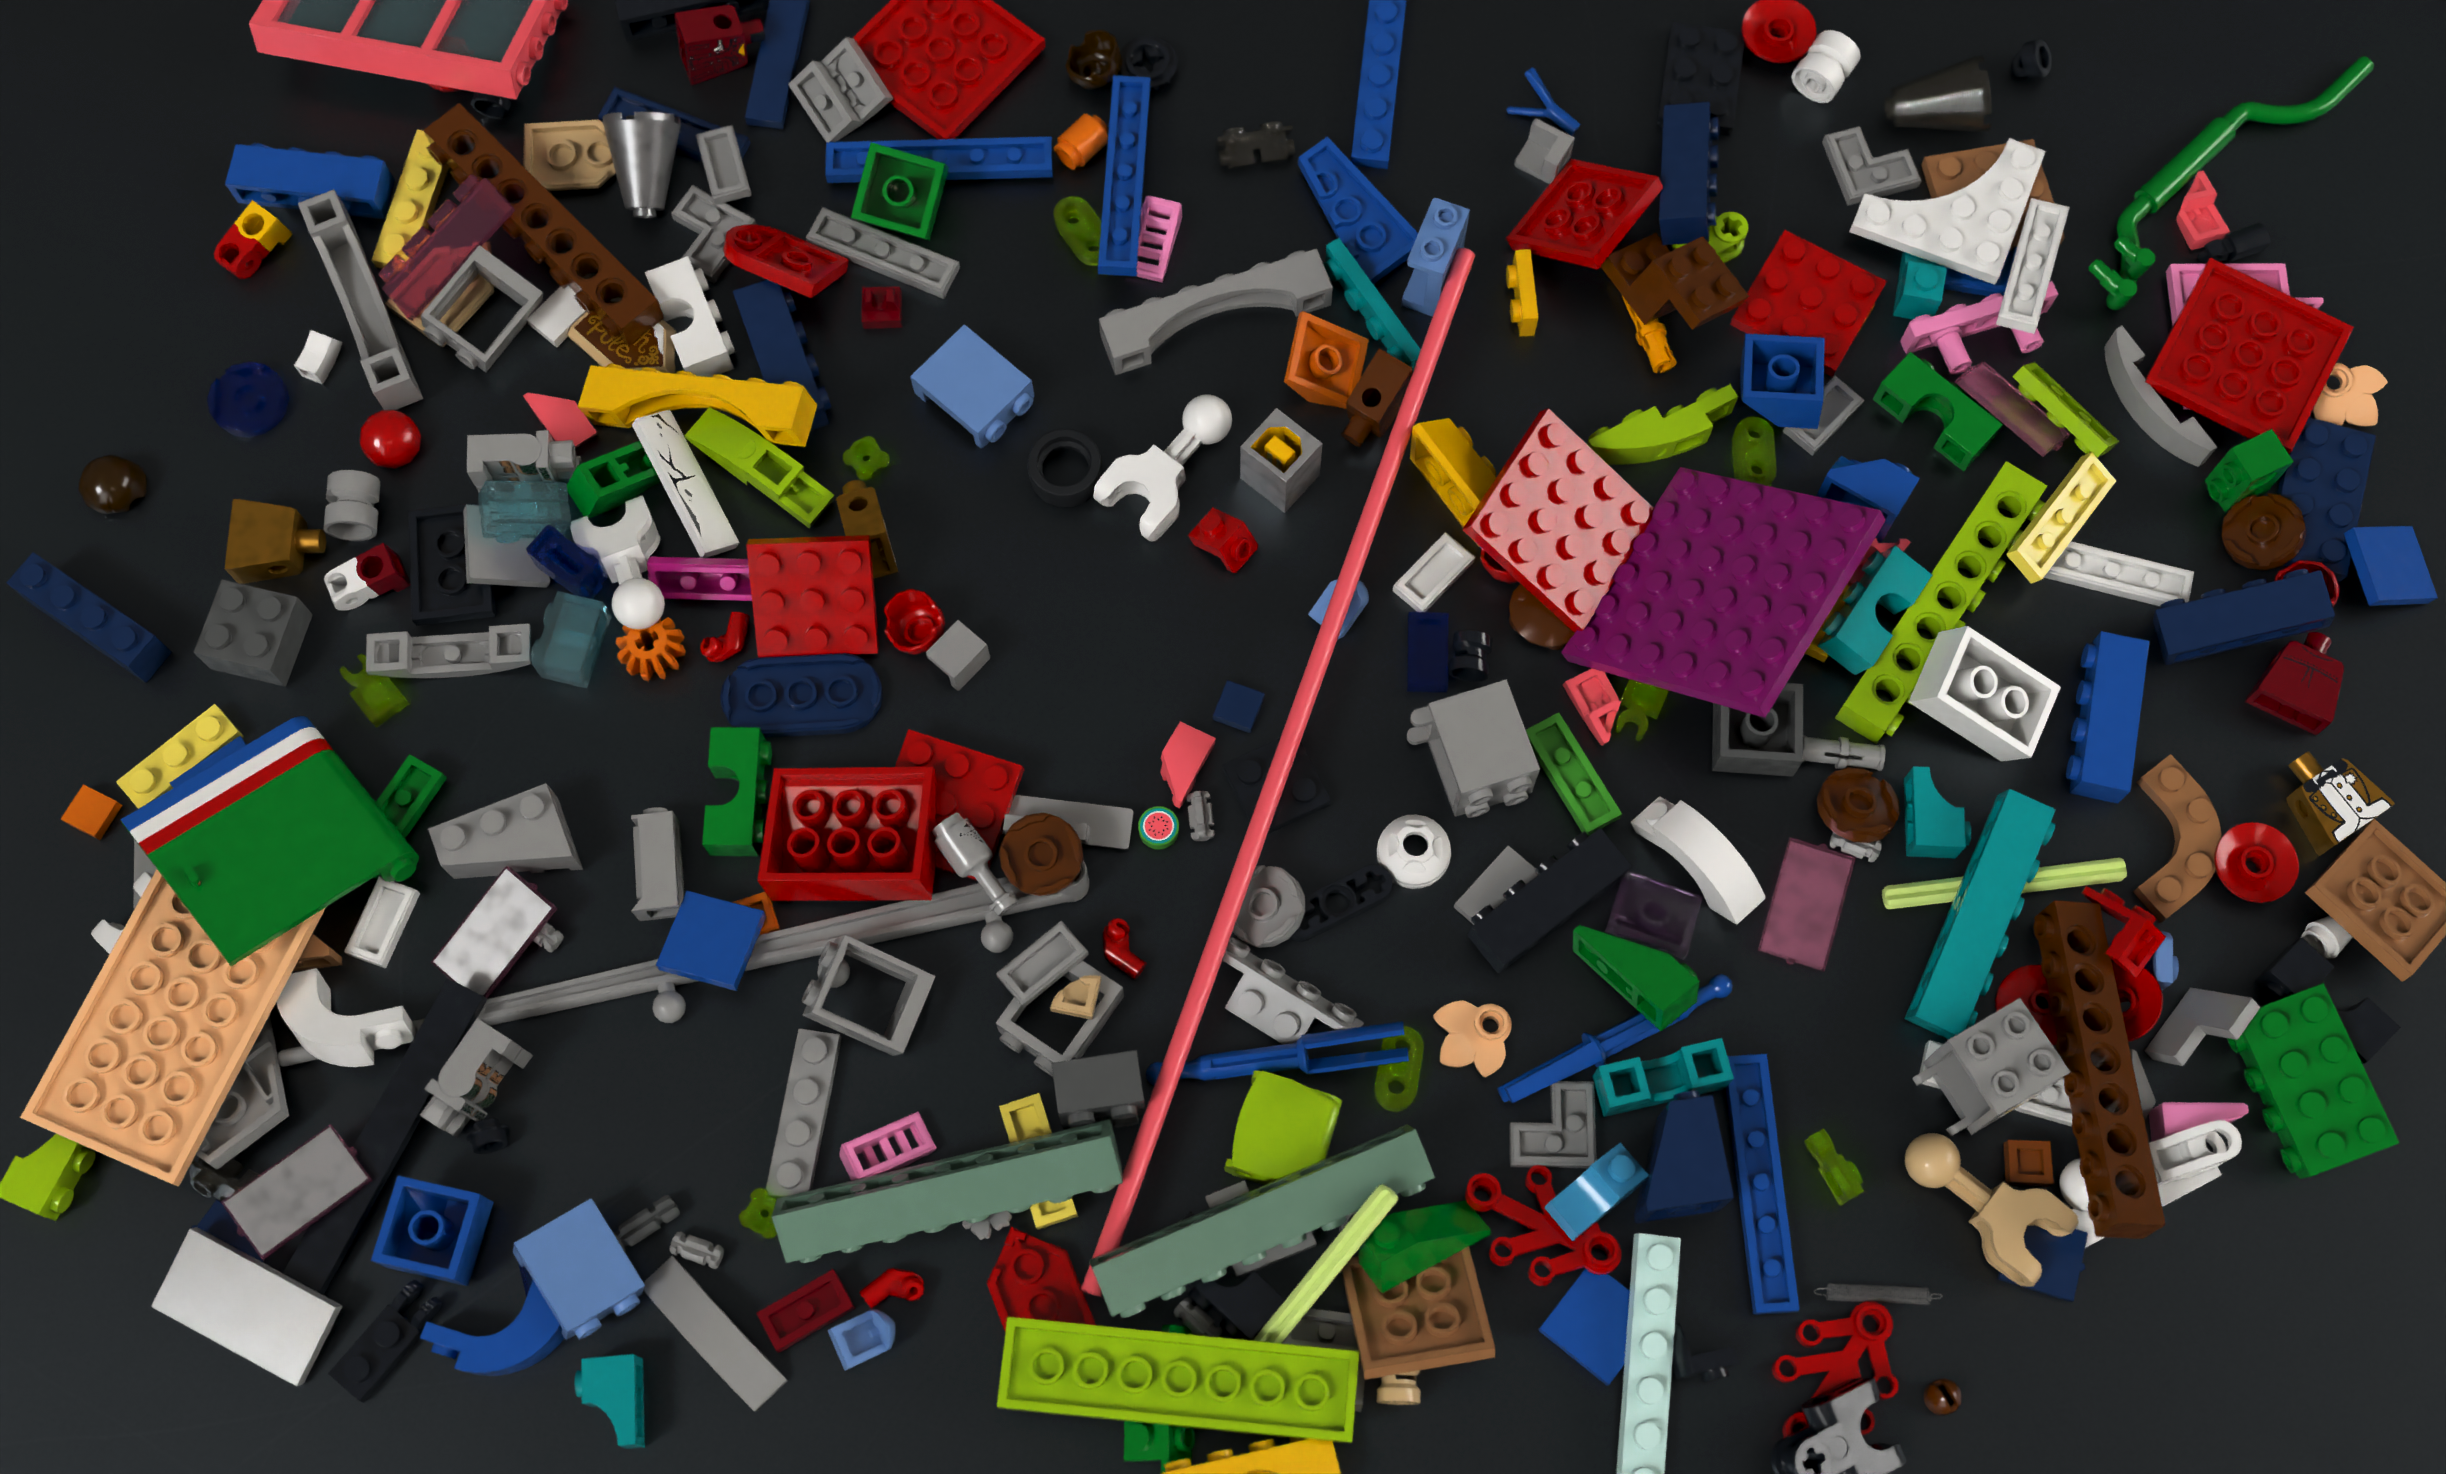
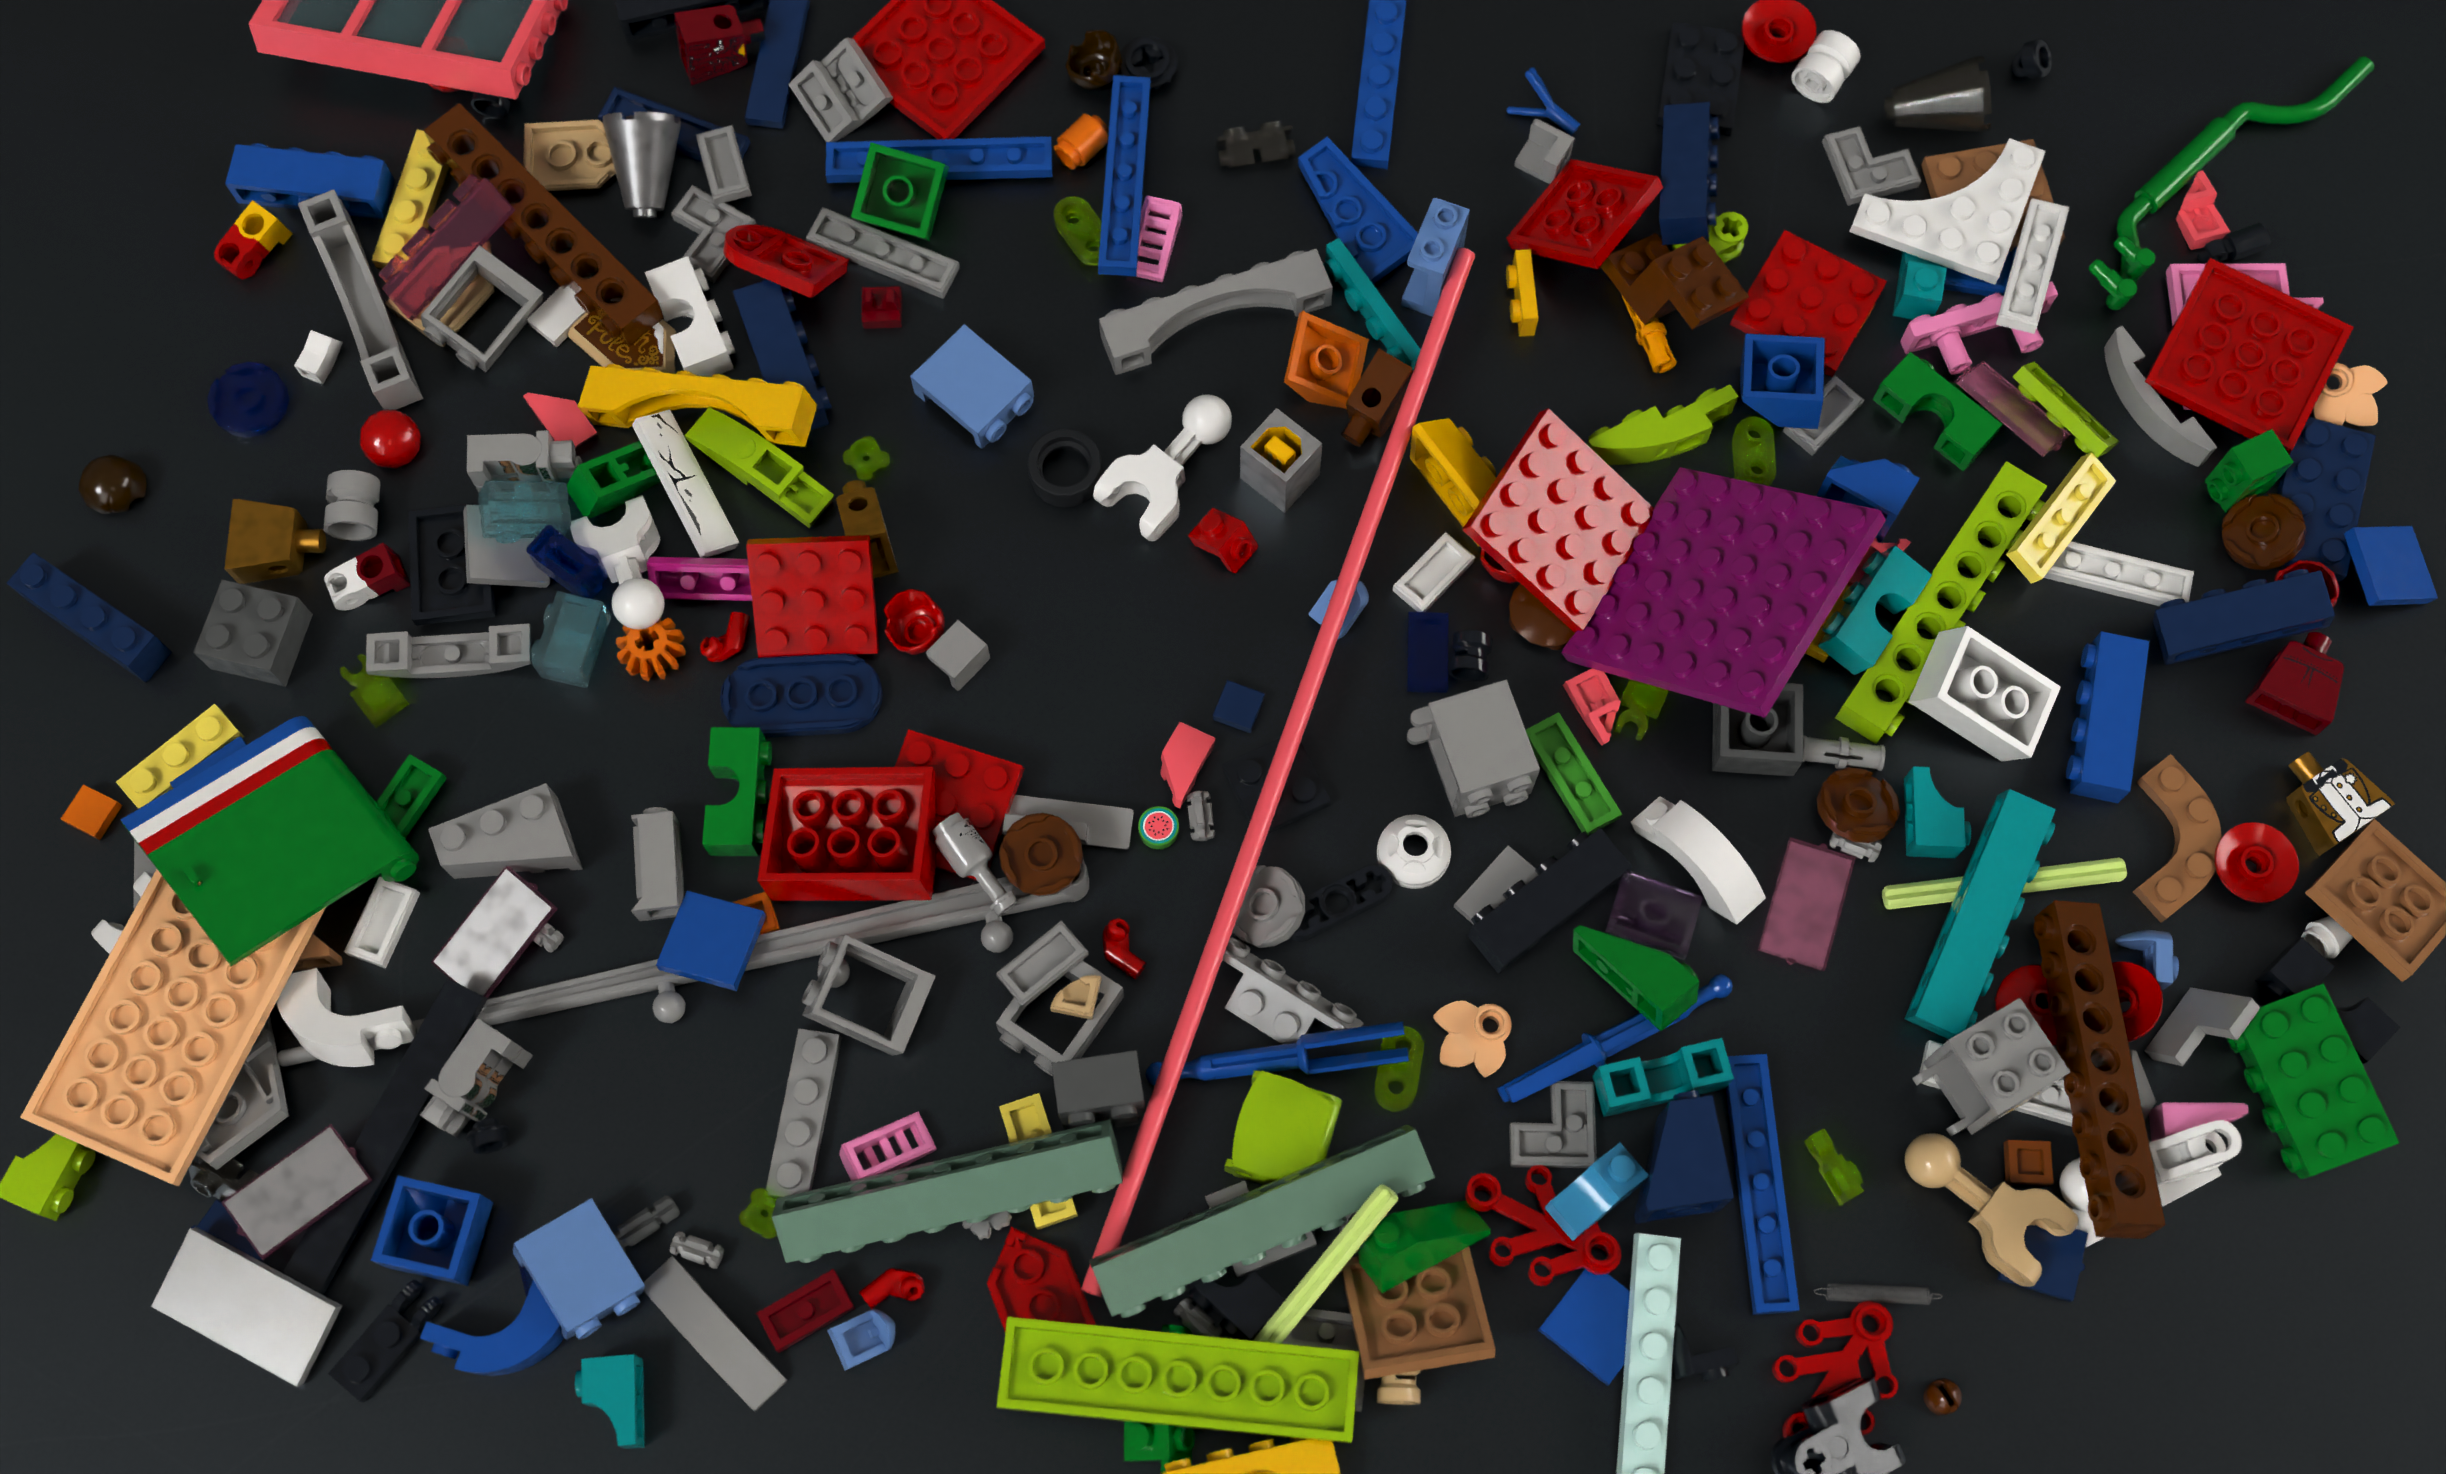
red bracket [2081,886,2166,978] -> none

